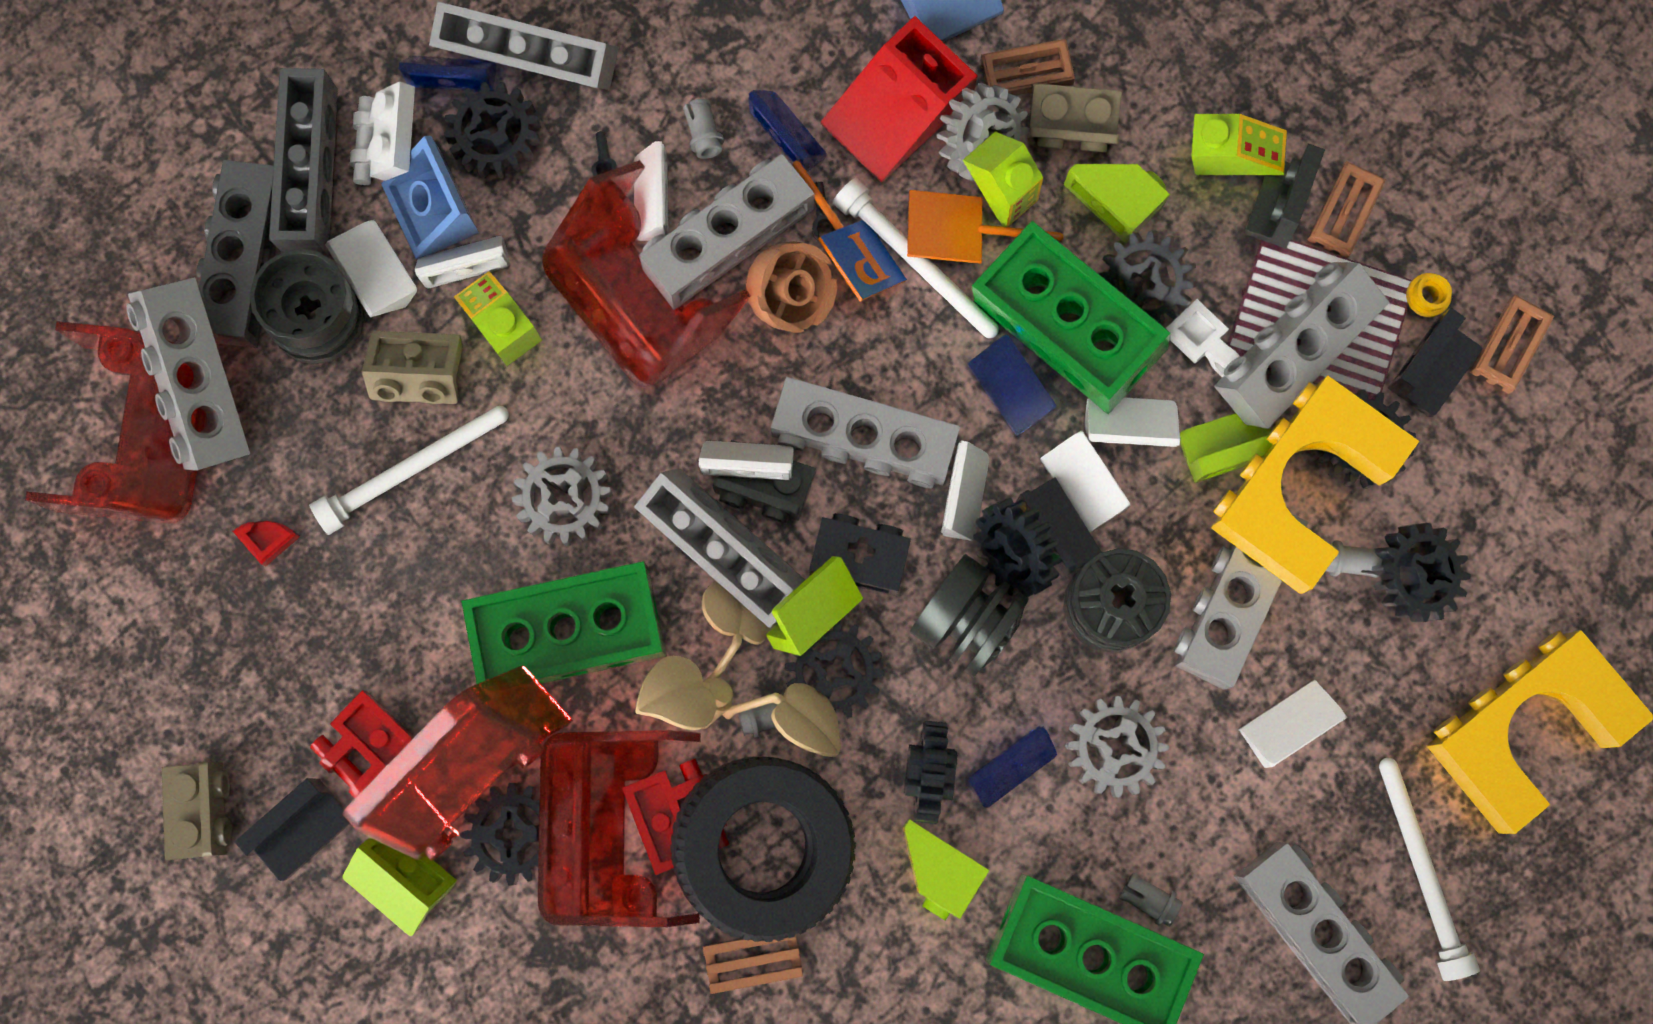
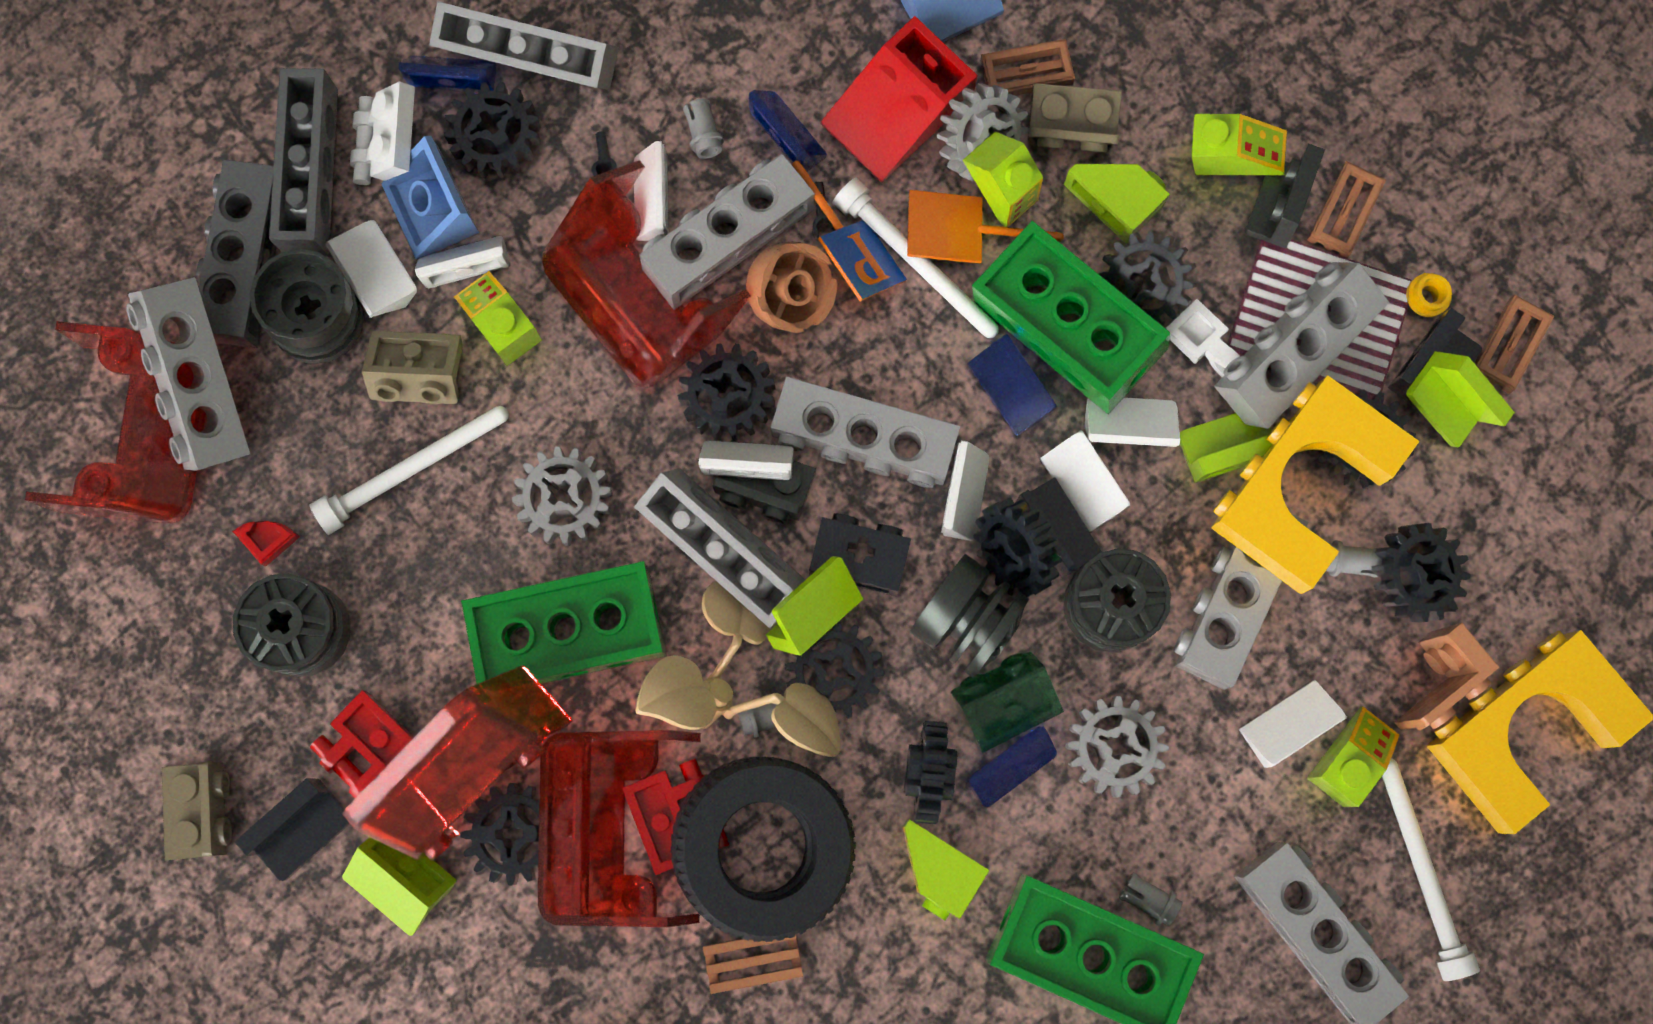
none -> pearl dark grey wheel [233,573,351,677]
none -> black gear [678,343,776,441]
none -> clear green bracket [951,652,1064,753]
none -> lime slope [1307,706,1400,807]
none -> nougat bracket [1394,623,1500,731]
none -> lime panel [1406,351,1515,448]

